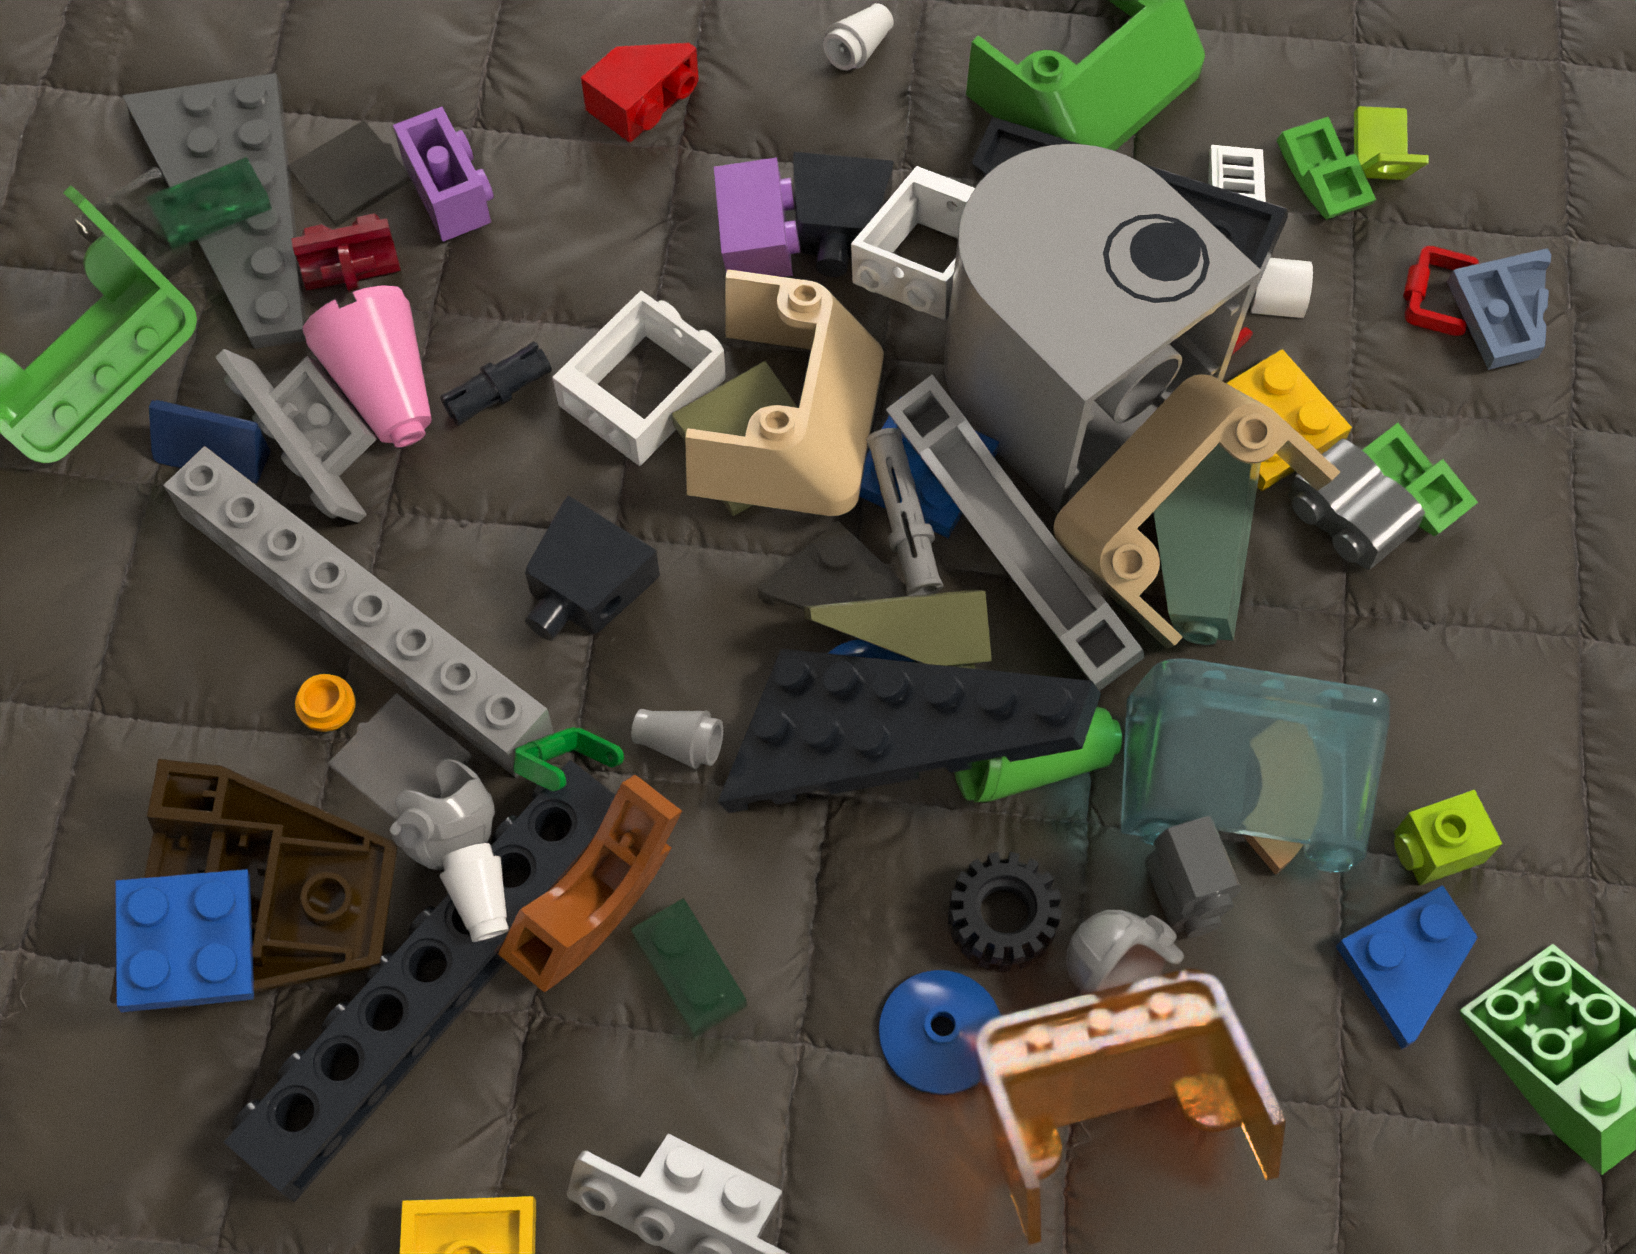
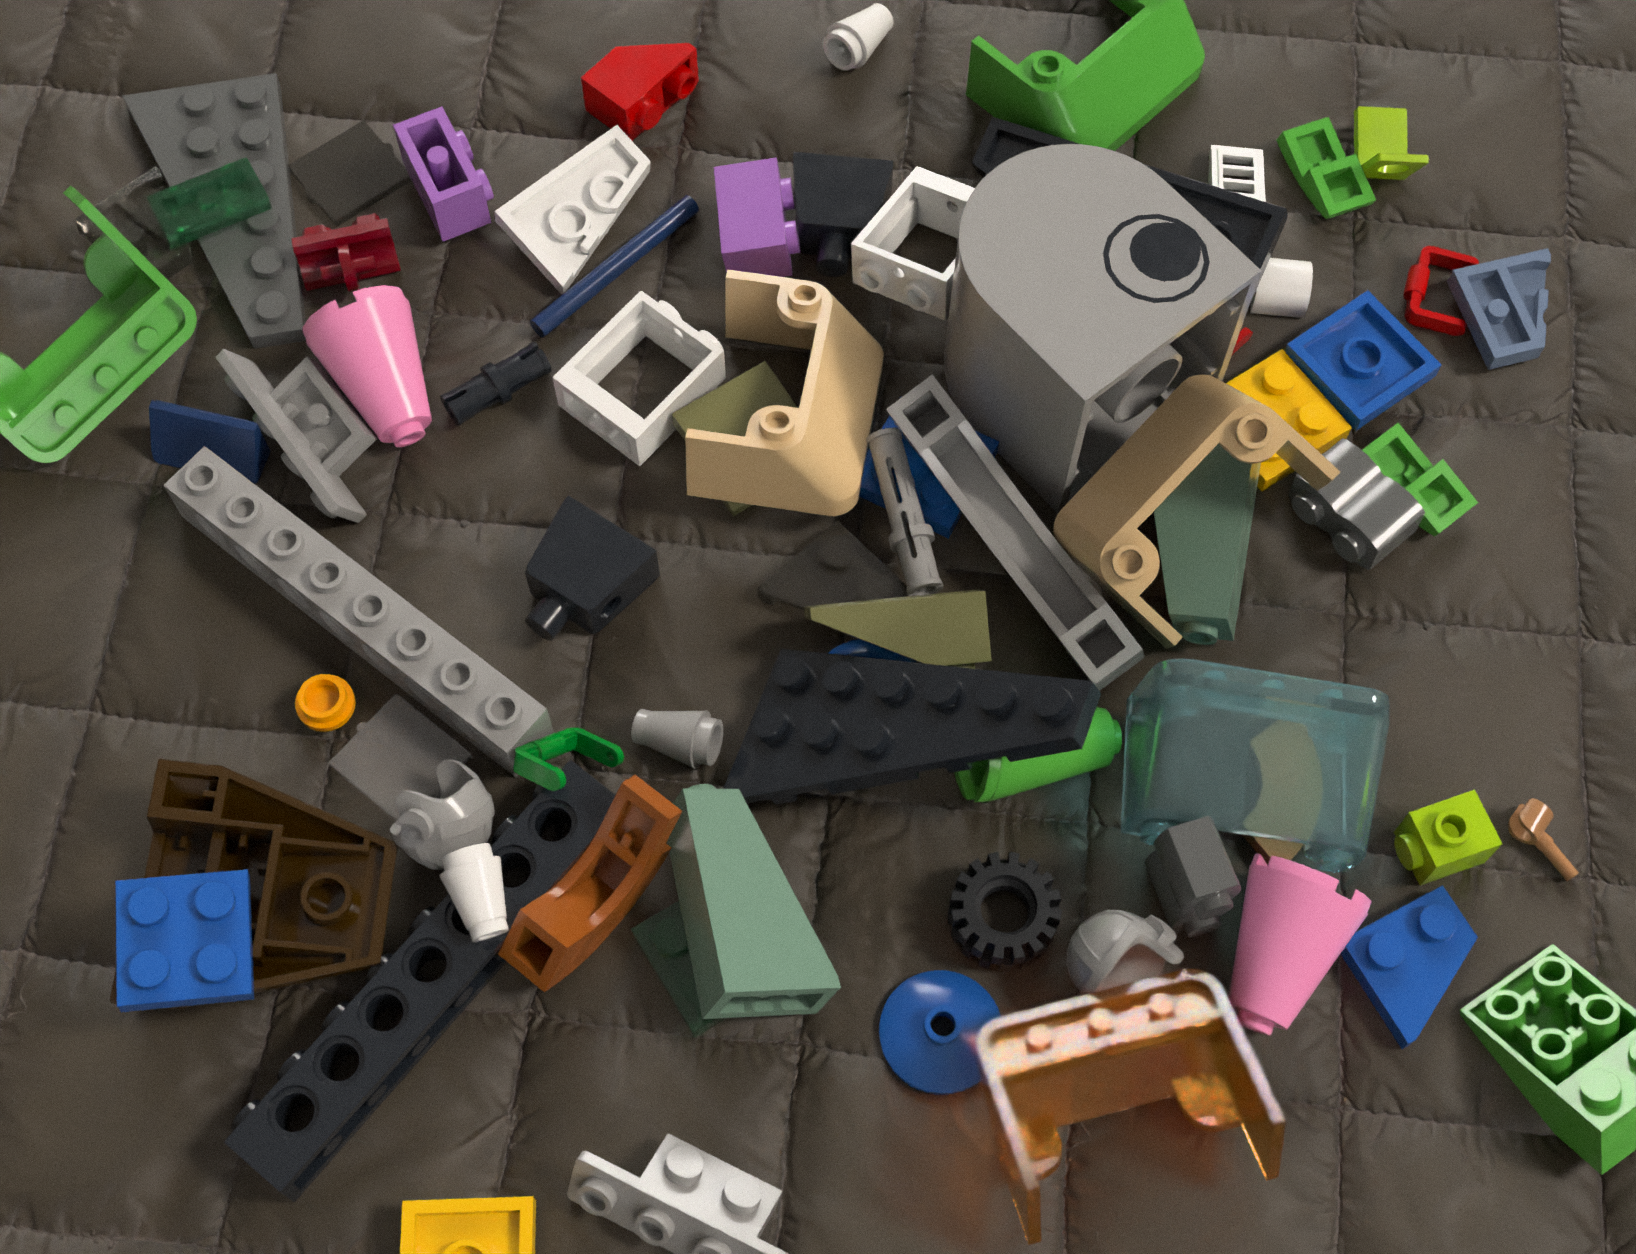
none -> white wing [495,125,651,295]
none -> dark blue bar [530,195,699,338]
none -> sand green slope [667,784,841,1019]
none -> bright pink cone [1228,854,1372,1036]
none -> blue plate [1285,290,1442,431]
none -> medium nougat hand [1508,798,1579,881]

